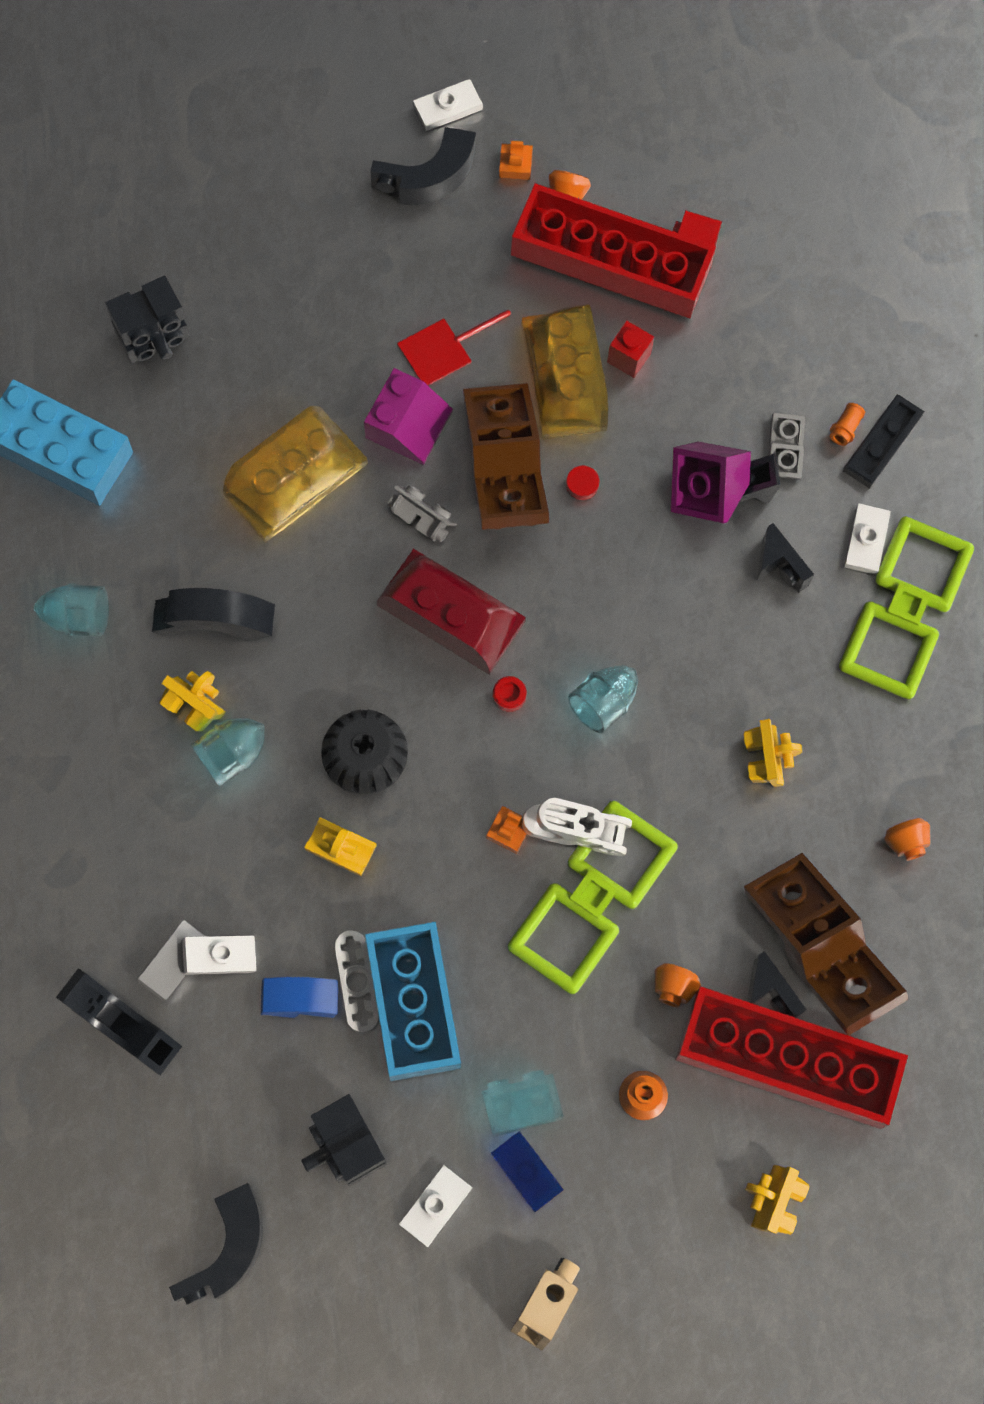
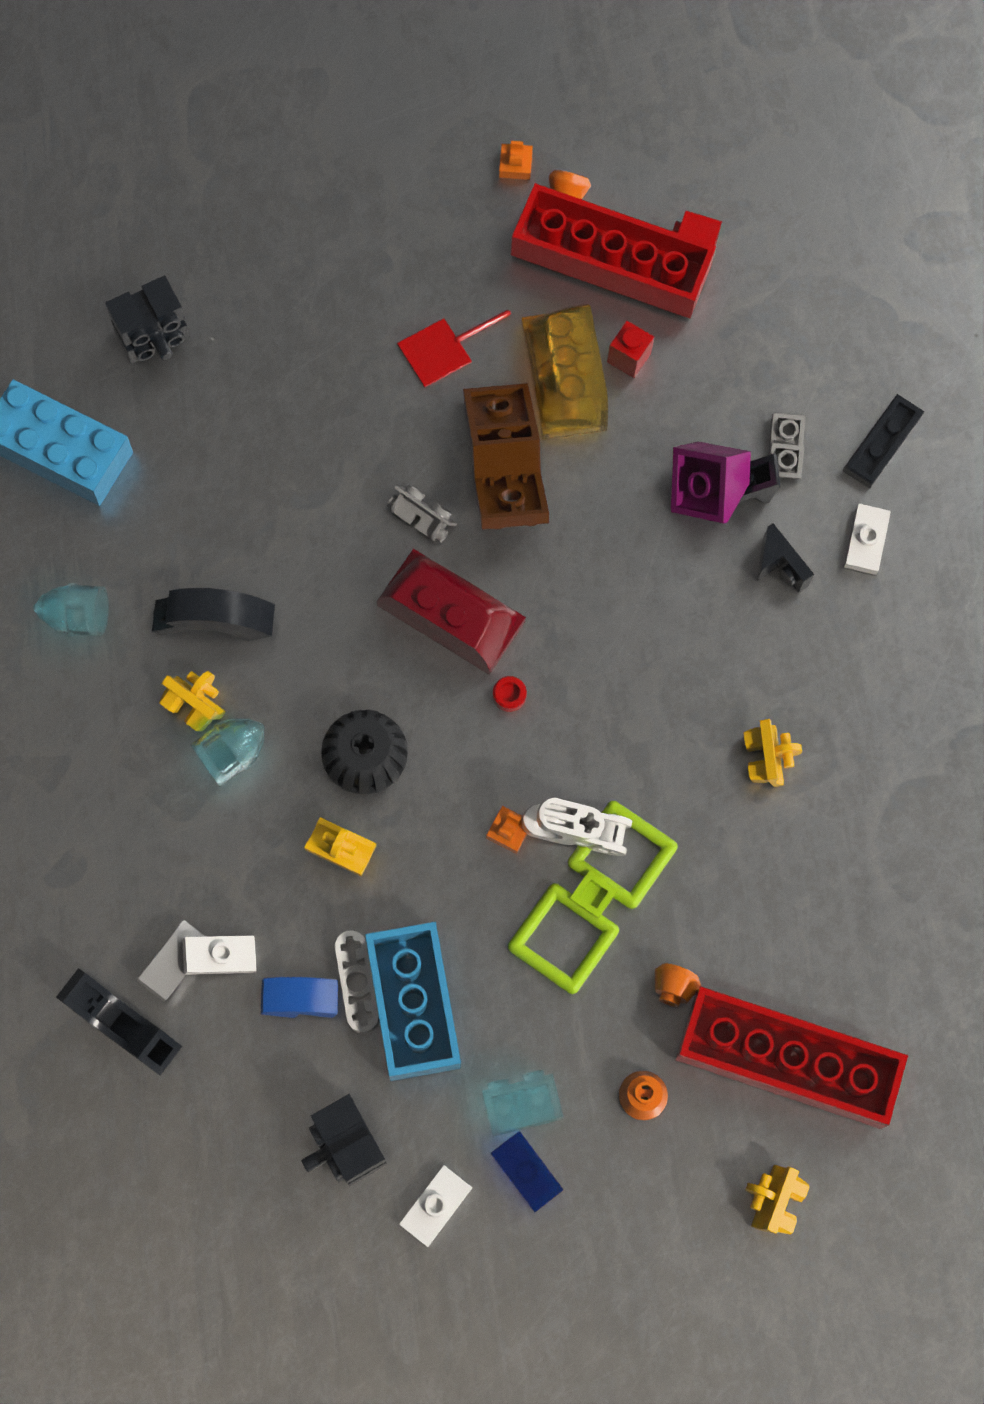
black arch [169,1183,263,1305] -> none
clear yellow windscreen [223,406,368,543] -> none
magenta slope [364,368,453,465] -> none
black arch [370,127,476,205] -> none
white plate [413,79,483,131] -> none
tan torso [510,1258,580,1350] -> none
red tile [566,465,600,500] -> none
clear light blue helmet [568,665,639,733] -> none
reddish brown bracket [744,853,909,1036] -> none
black slope [747,951,807,1018] -> none
orange pin [830,403,865,446] -> none
lime bar [839,516,974,700] -> none
orange cone [884,818,930,861] -> none

